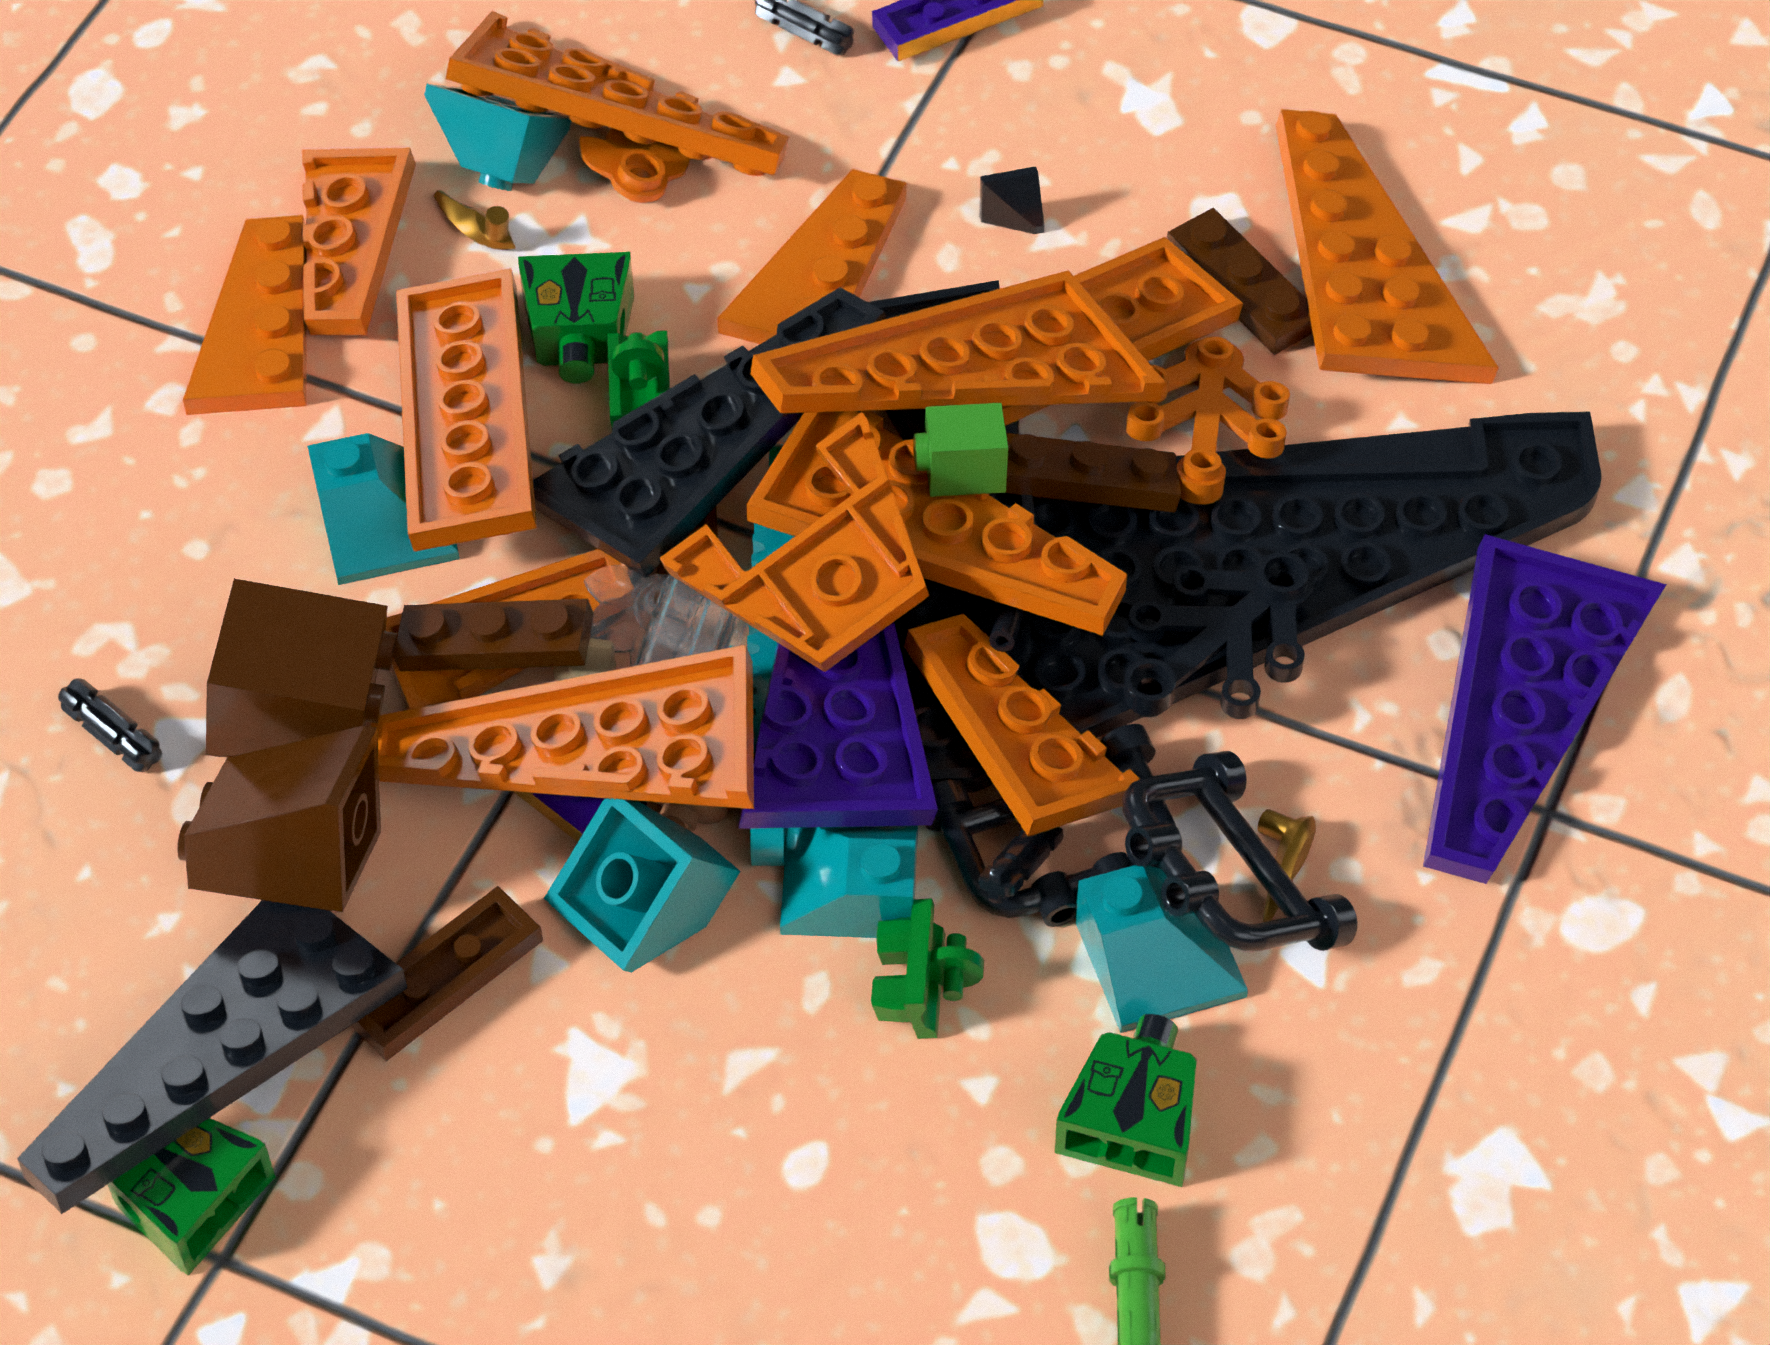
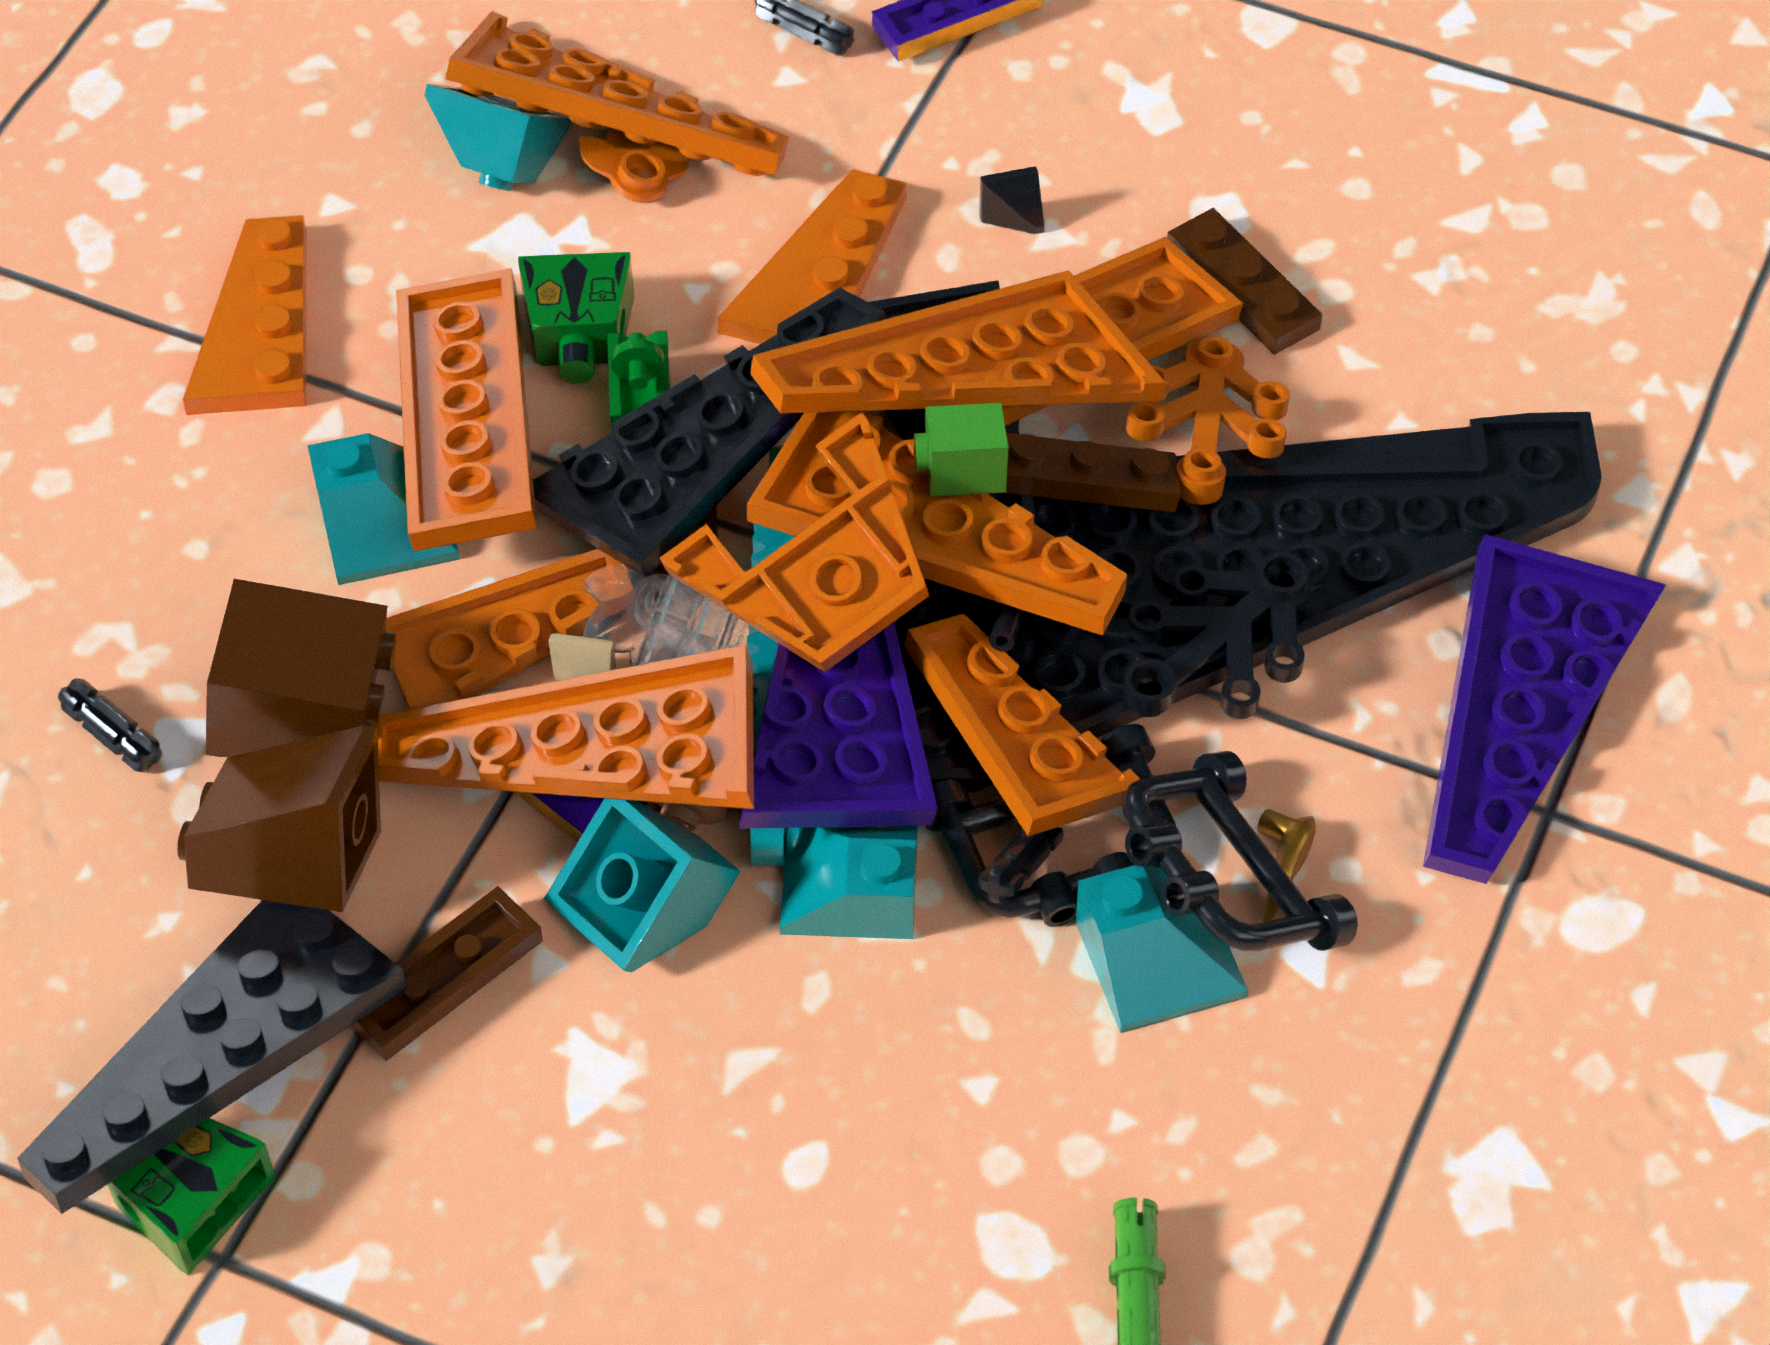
orange wing [302,148,416,335] -> none
reddish brown plate [393,599,594,672] -> none
pearl gold bar [433,190,516,249] -> none
green hips [871,898,984,1039] -> none
green torso [1054,1014,1197,1187] -> none
orange wing [1276,109,1499,384] -> none

